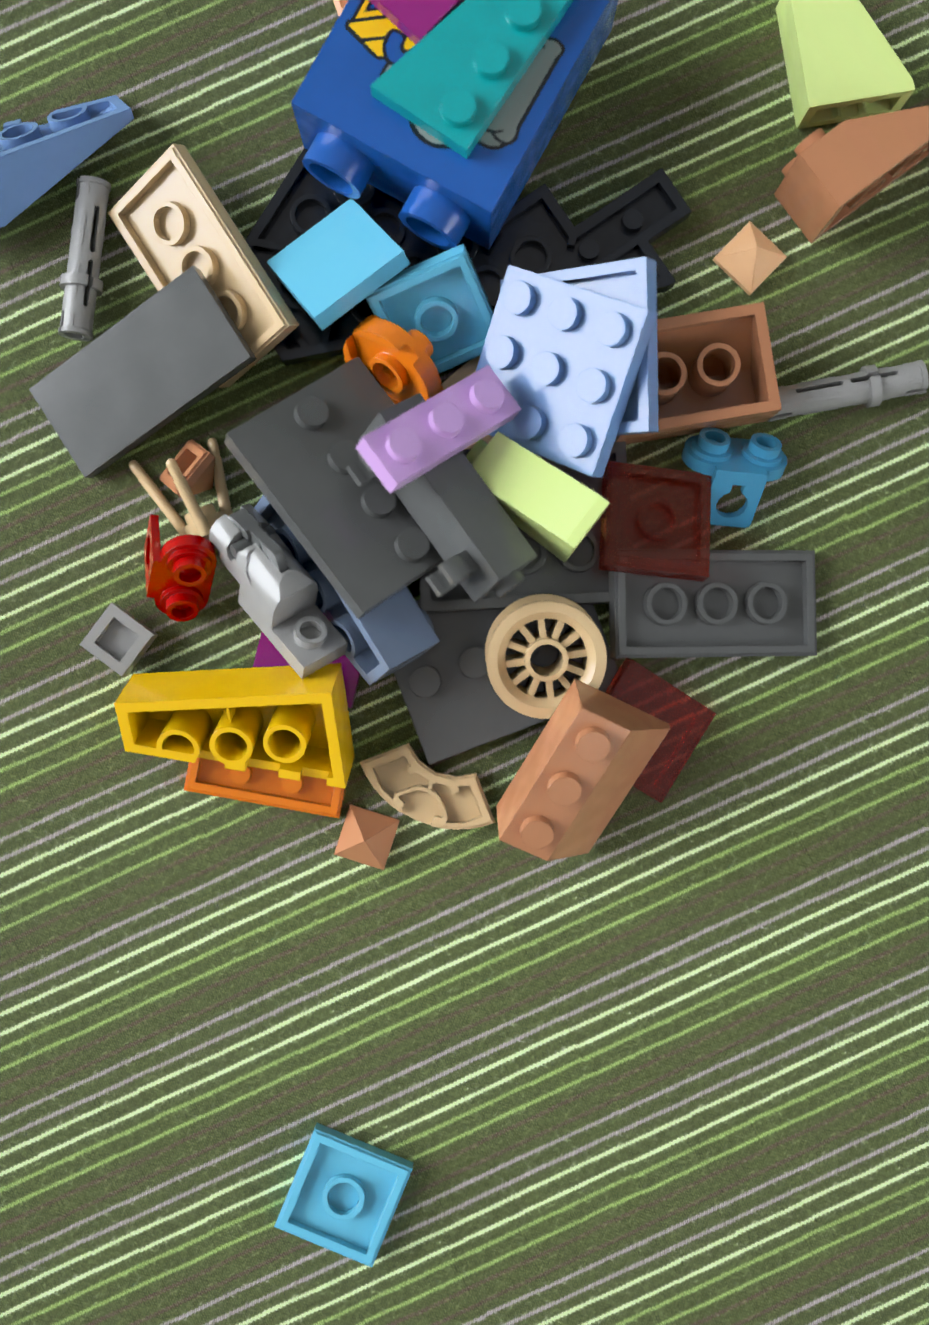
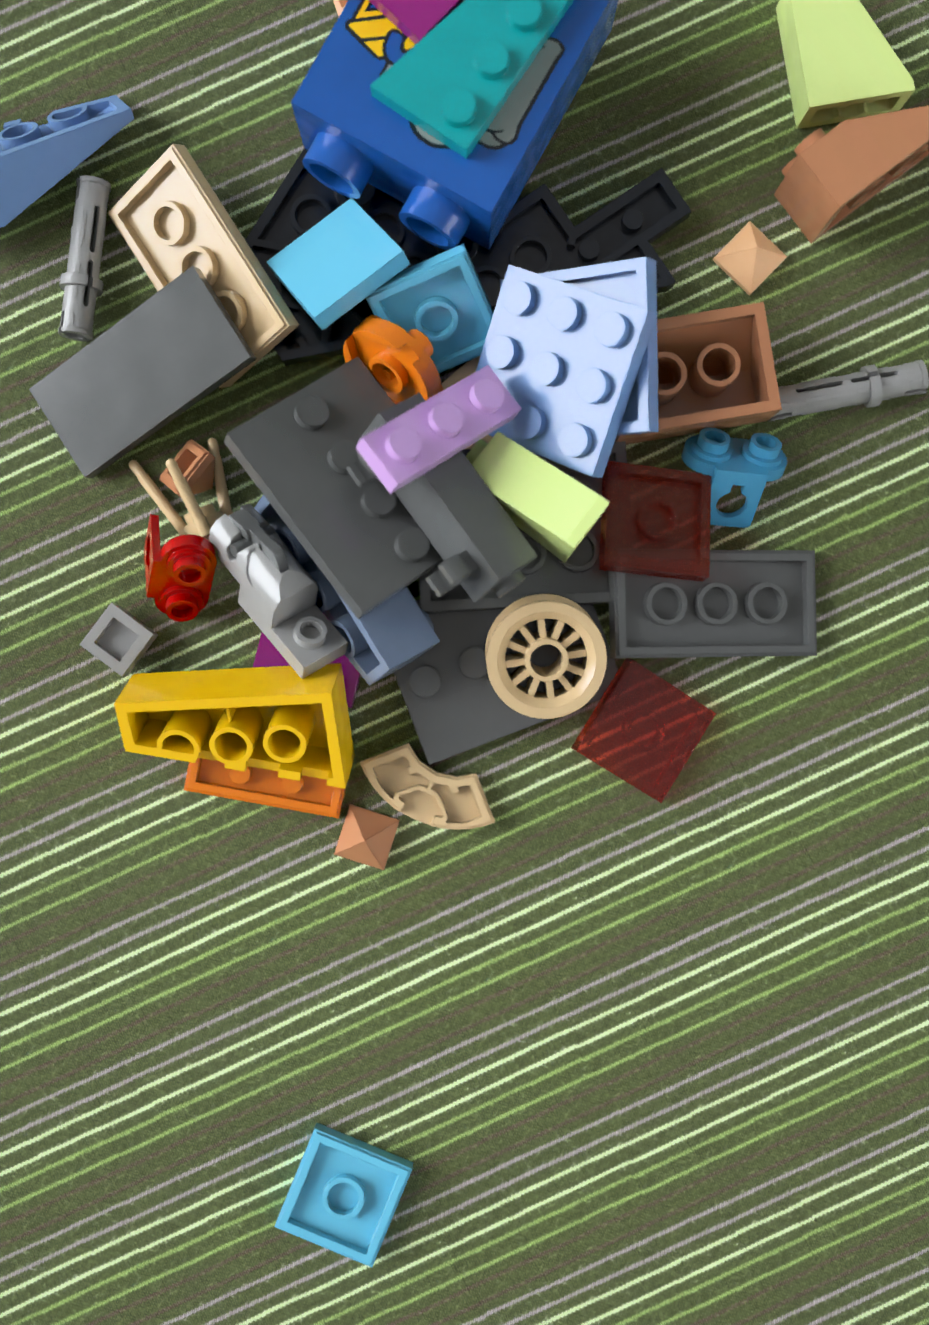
nougat slope [496,679,671,861] -> none

